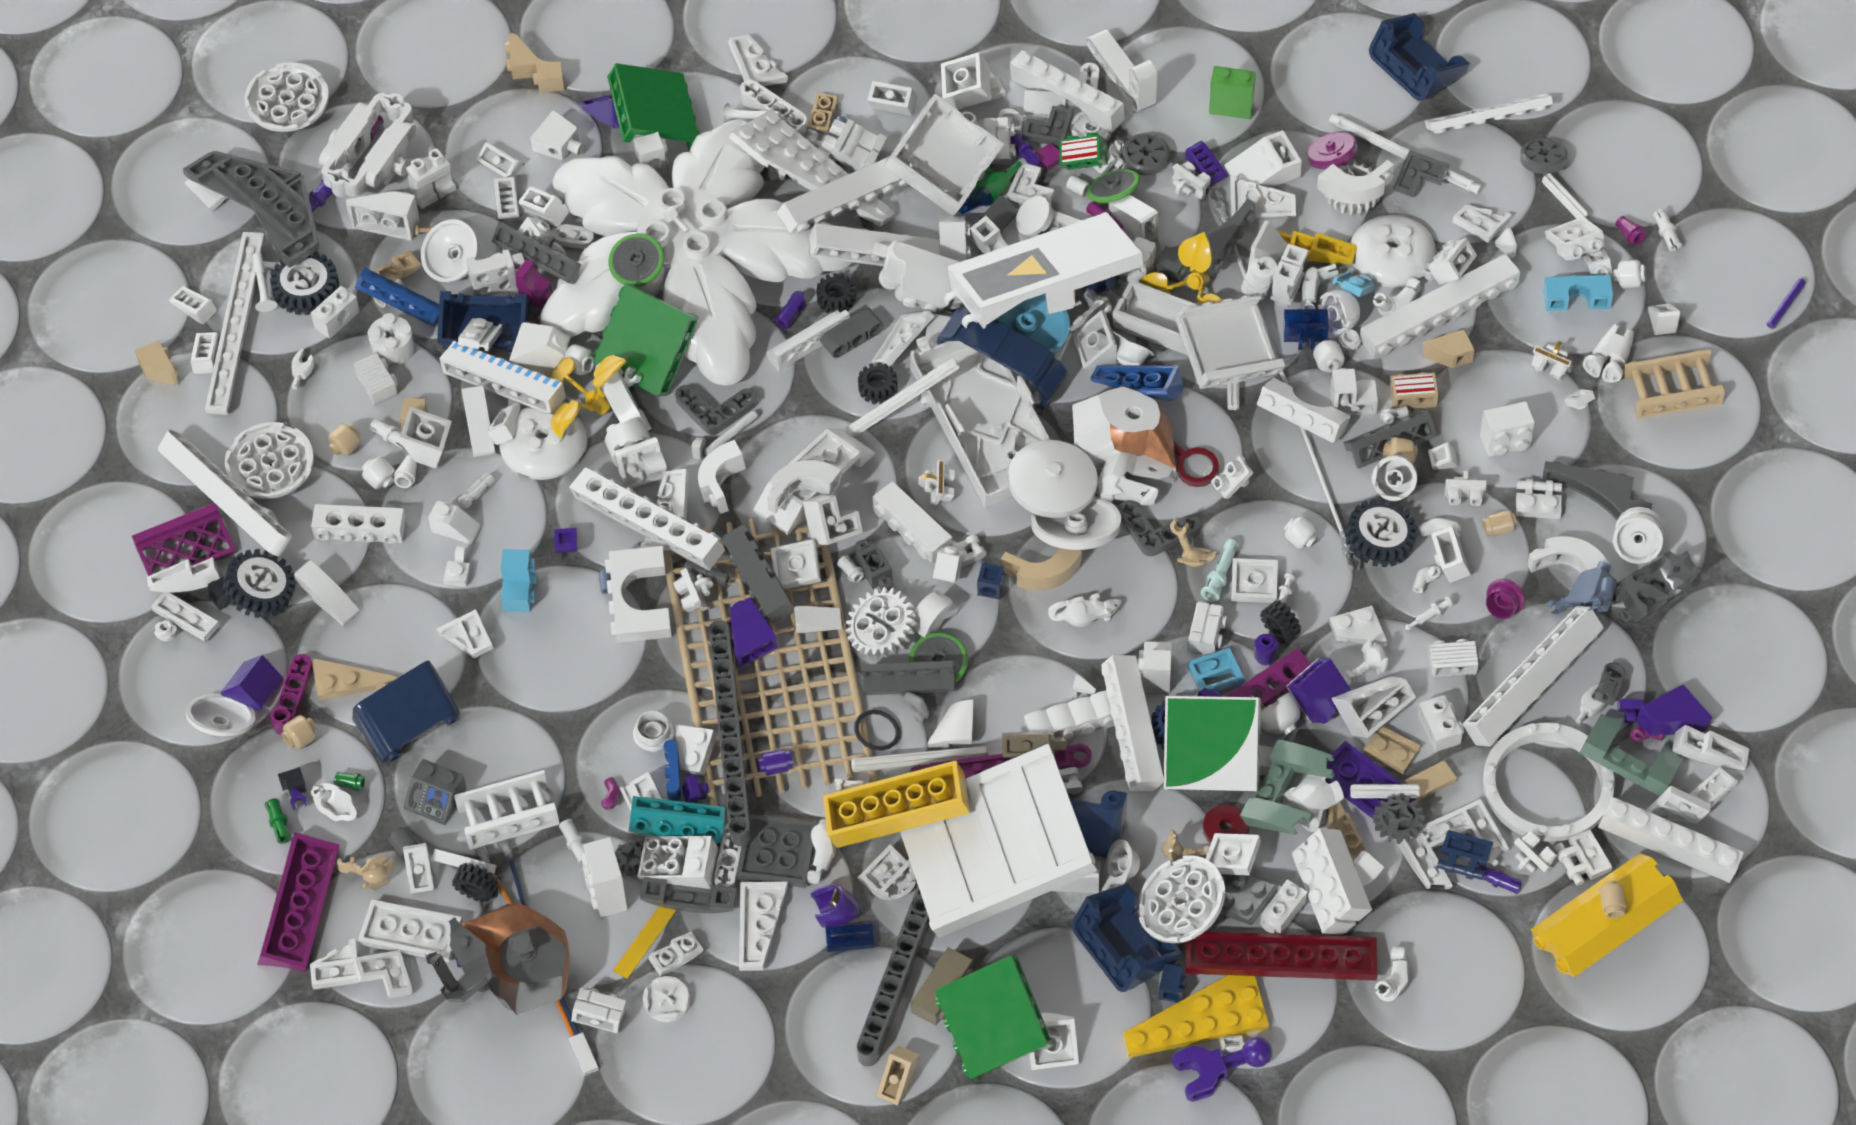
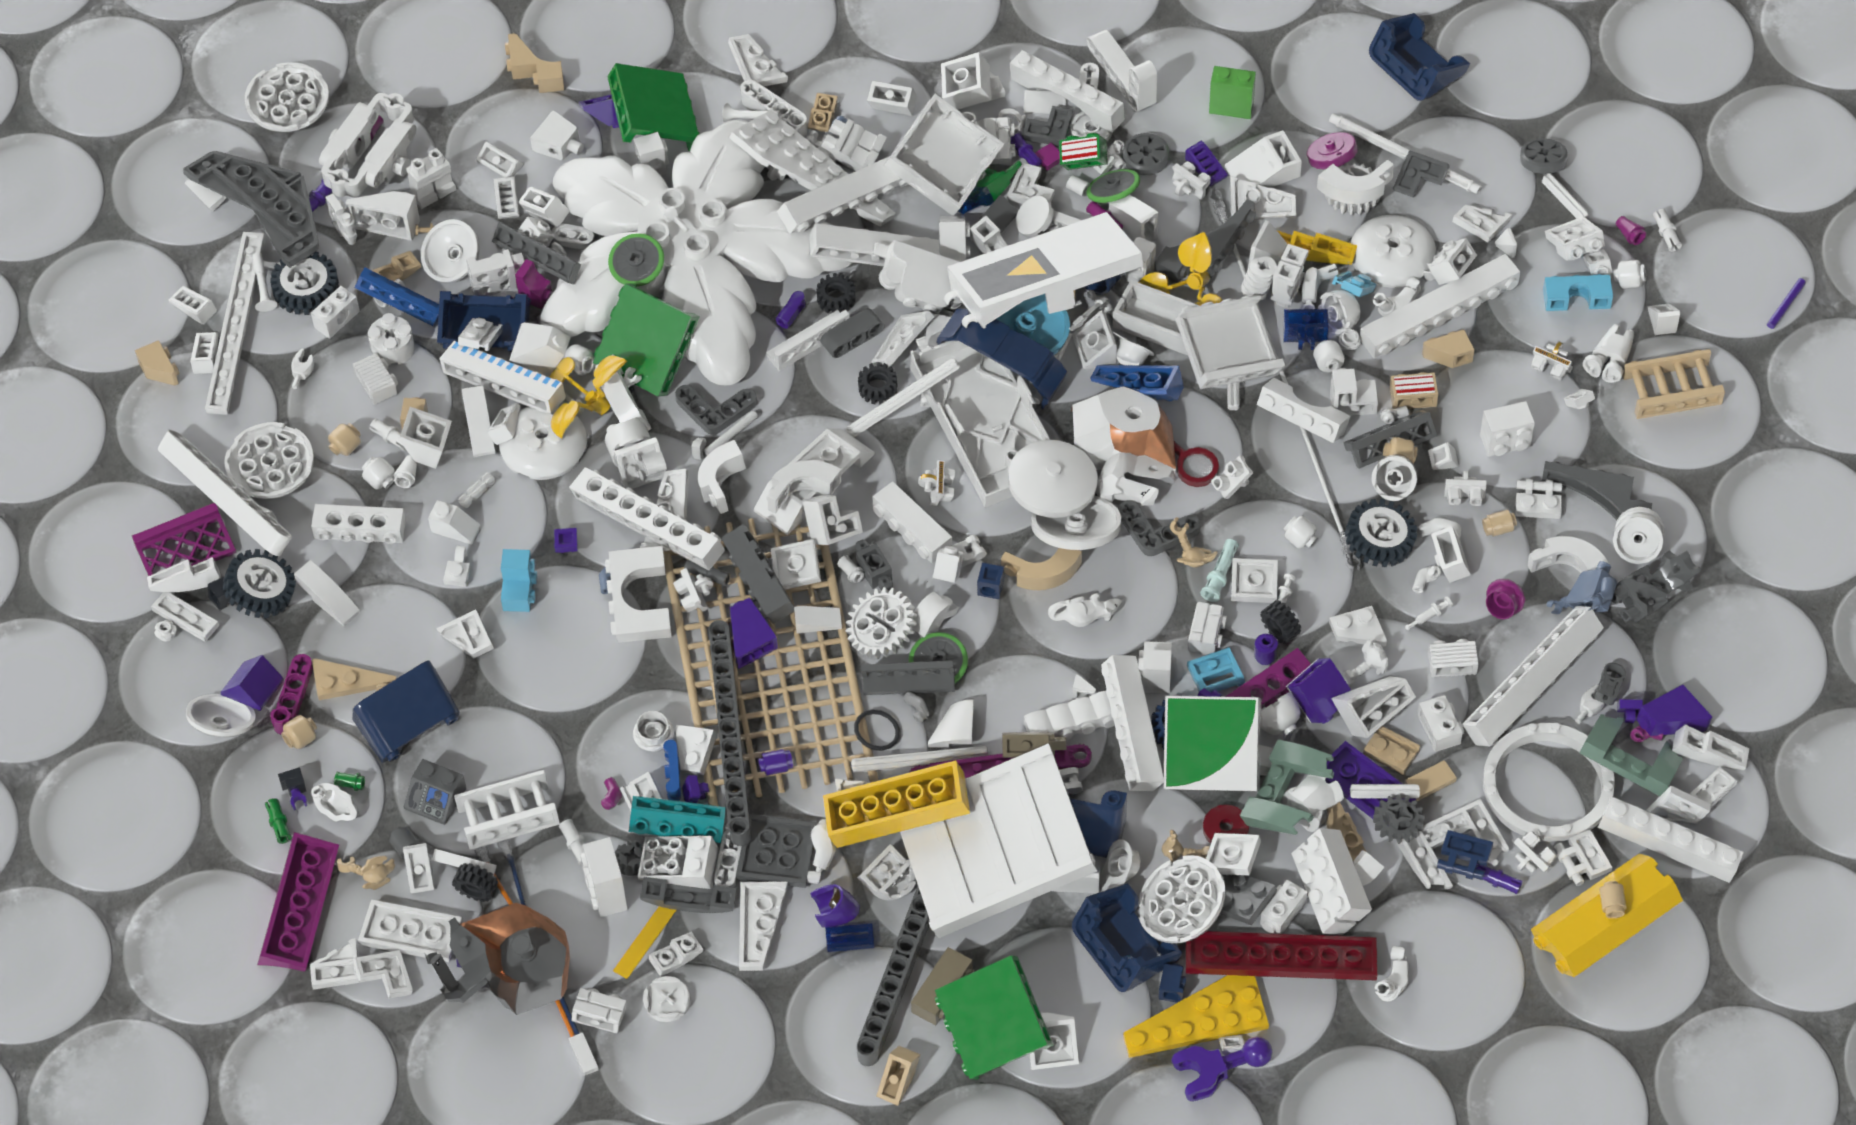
white plate [1425,94,1553,133] -> none
none -> white plate [326,194,357,245]

